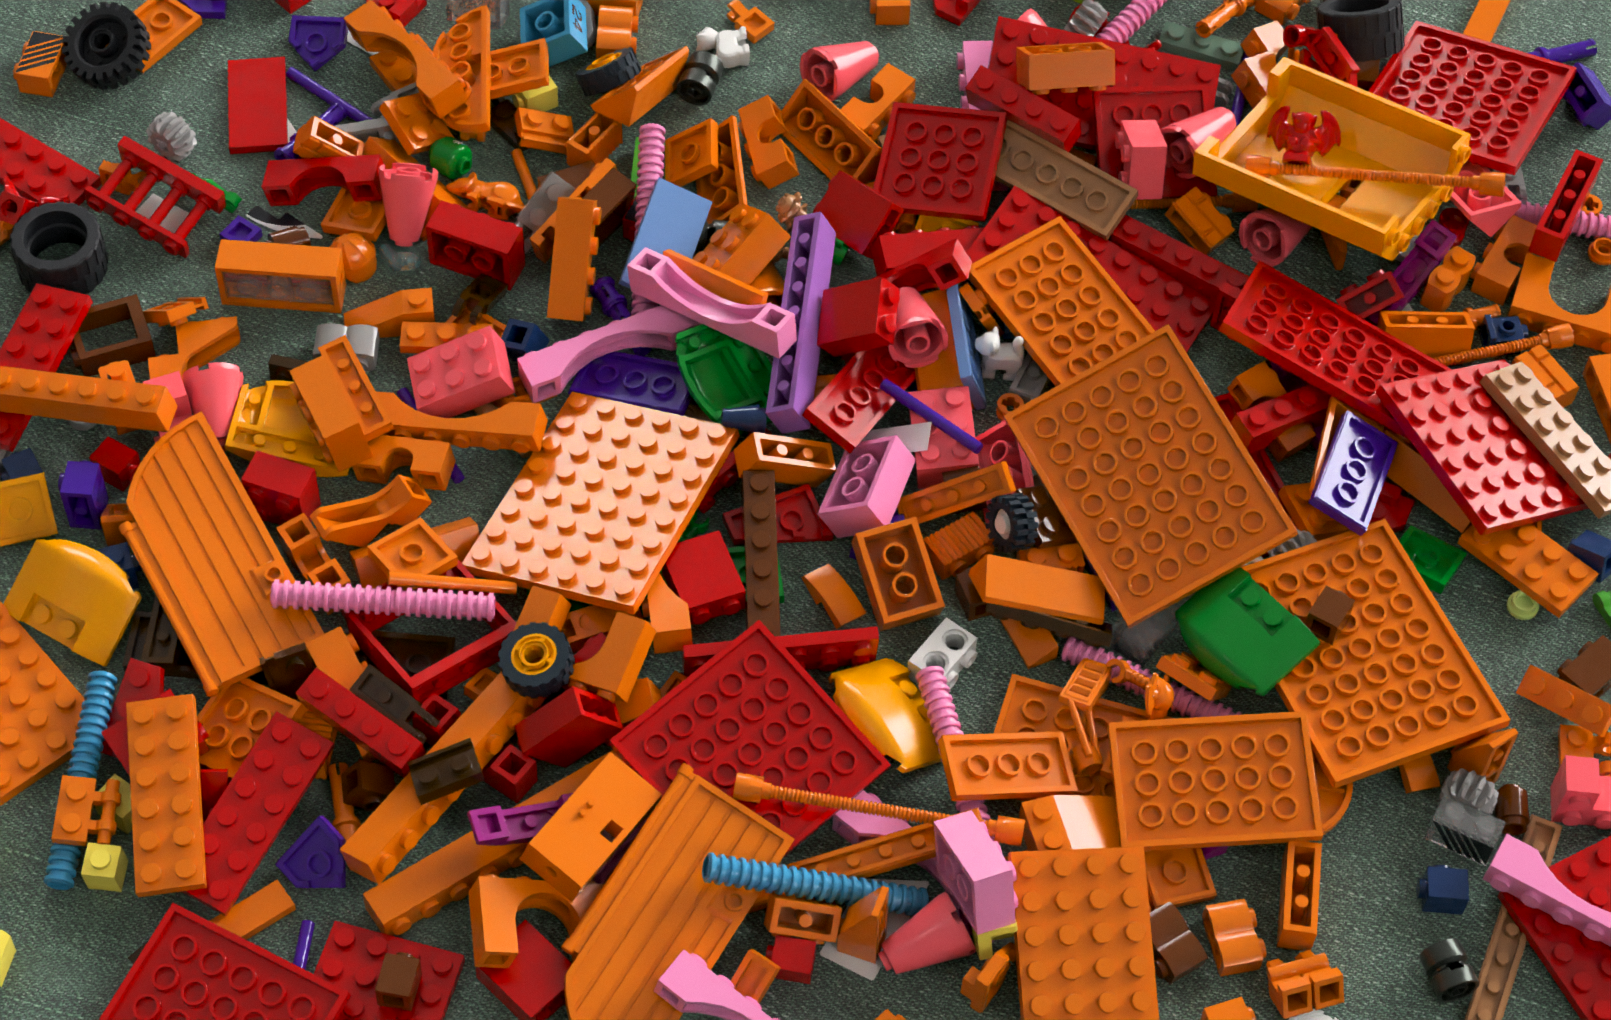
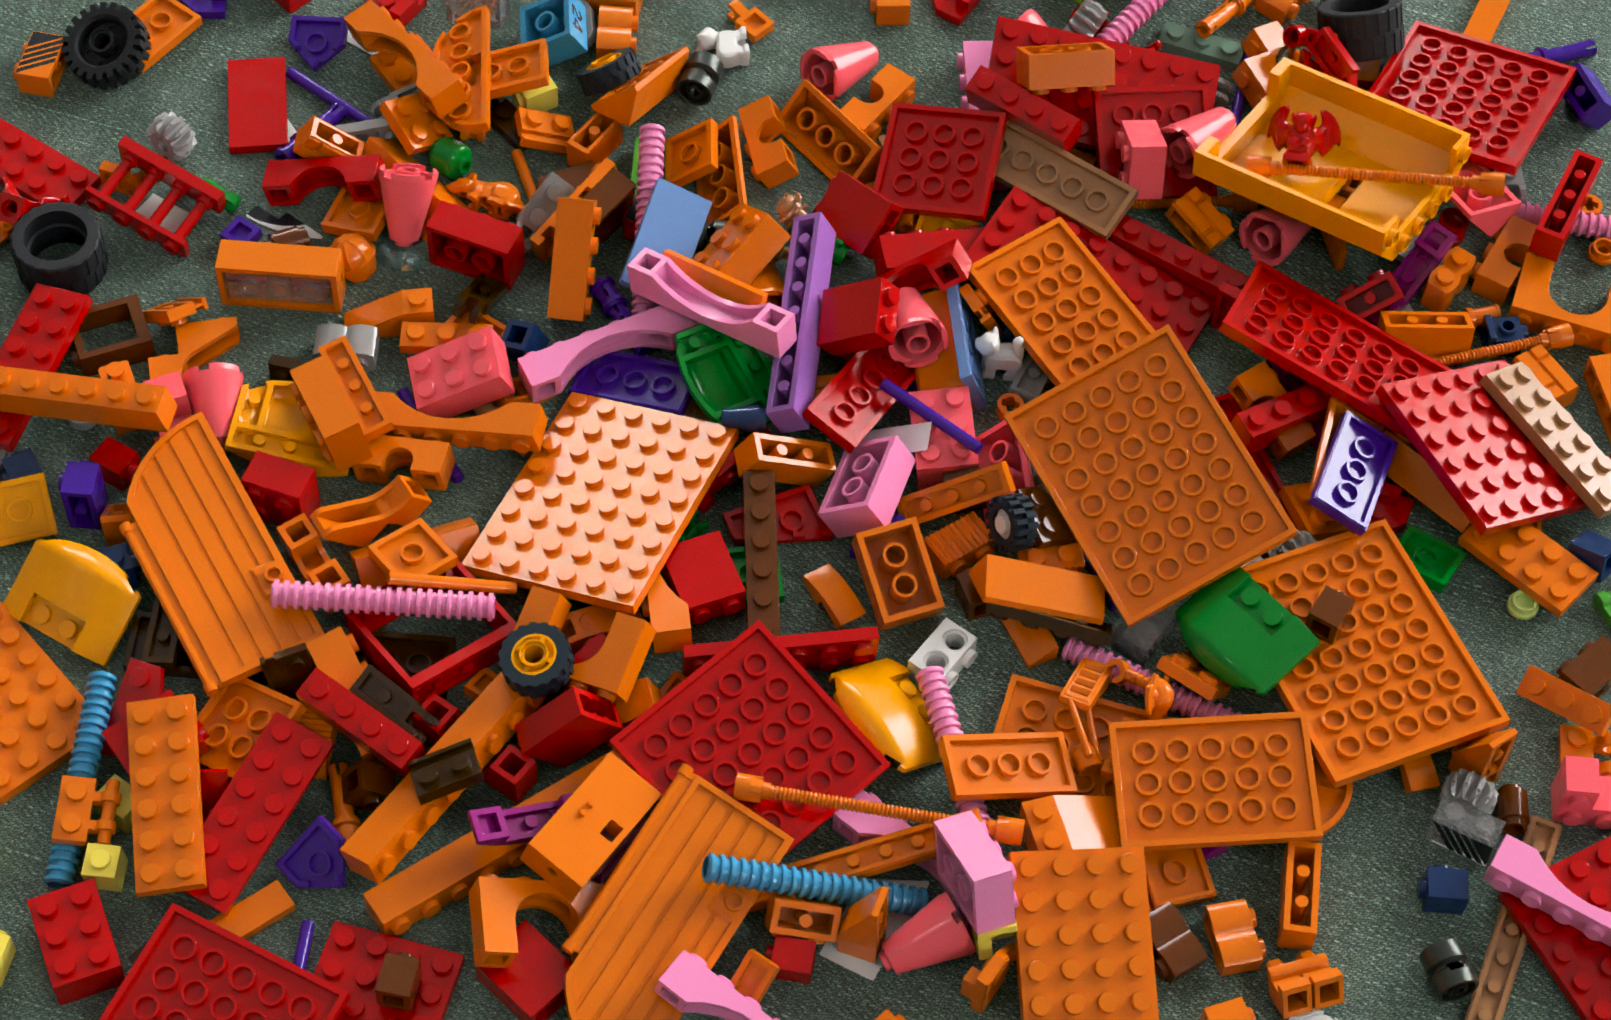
none -> red brick [27,878,125,1006]

